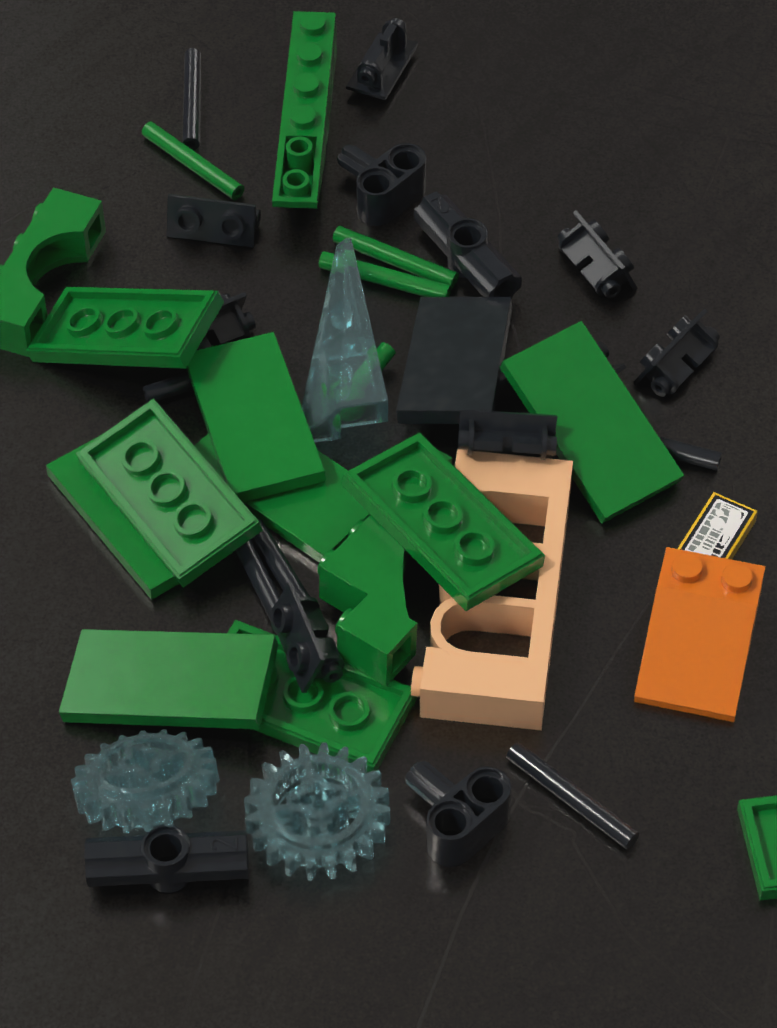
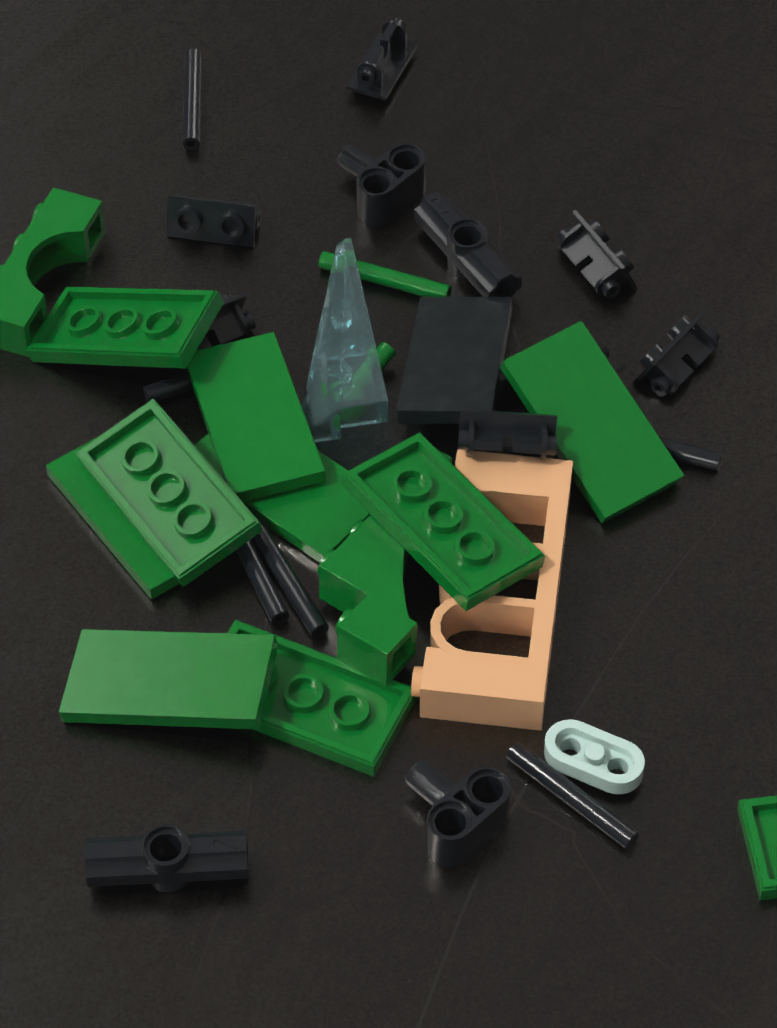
clear light blue gear [71,729,219,833] -> none
green piece [142,121,245,200] -> none
clear light blue gear [244,742,390,881] -> none
black hinge [270,582,345,693] -> none
green slope [272,11,337,209] -> none
green piece [333,226,459,290] -> none
orange slope [634,547,766,722] -> none
tile [678,492,758,559] -> none
none -> light aqua plate [544,719,645,794]

